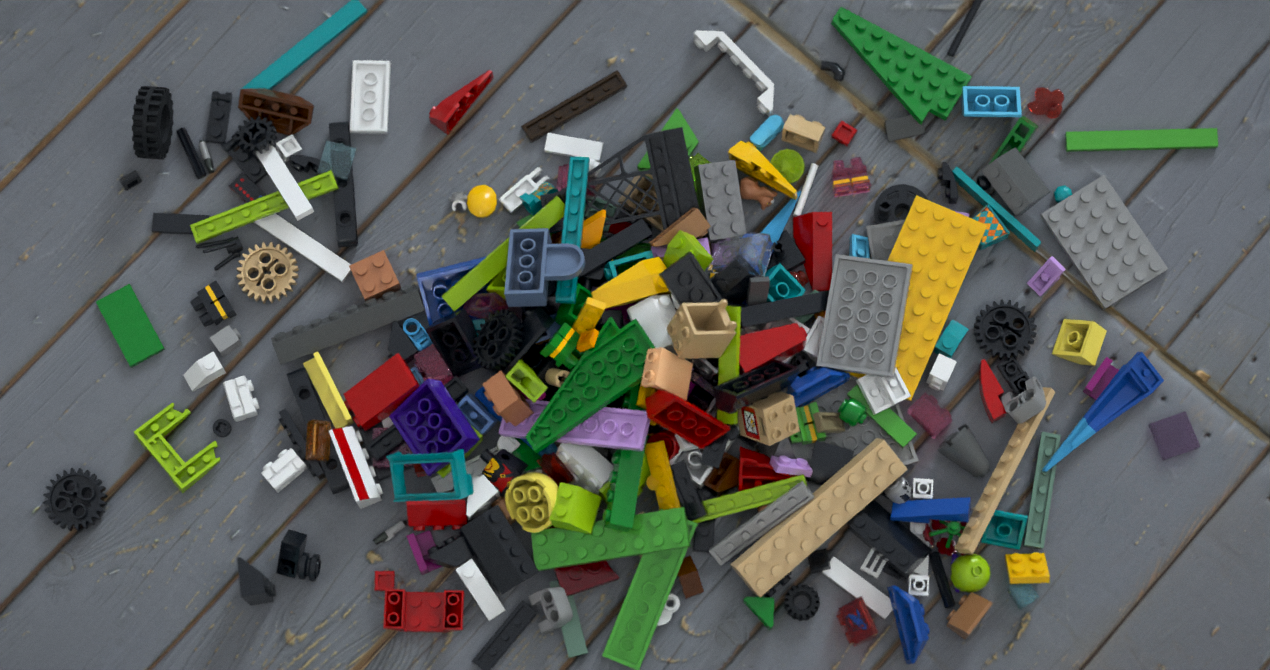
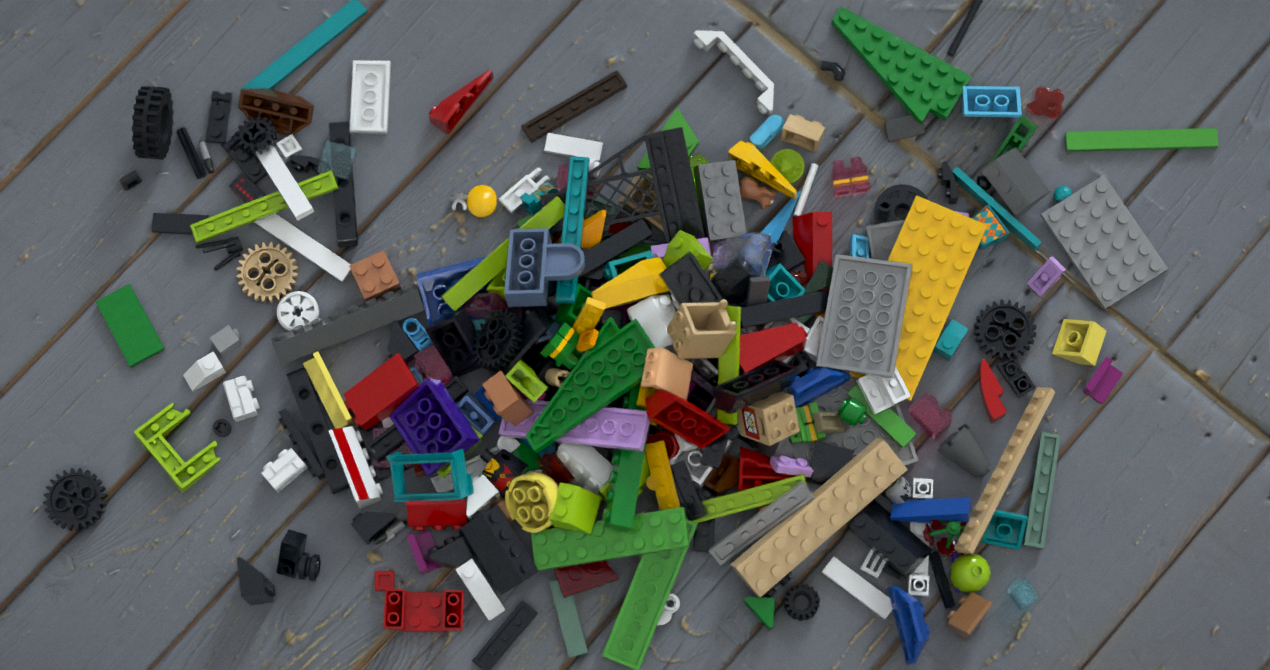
black hips [190,281,237,327] -> none
clear orange slope [306,419,331,460] -> none
light grey piece [529,586,573,634] -> none
medium nougat slope [649,208,711,247] -> none
reddish brown slope [677,556,704,599] -> none
black tile [808,549,831,573] -> none
red tile [831,120,857,147] -> none
clear red slope [836,596,878,647] -> none
white brick [926,354,957,391] -> none
light grey piece [1001,376,1046,424] -> none
yellow plate [1005,552,1050,584] -> none
blue plate [1042,352,1164,472] -> none
clear purple tile [1149,411,1200,461] -> none
none -> white wheel [277,291,320,332]
none -> black slope [351,512,397,545]
none -> clear green tile [805,261,833,293]

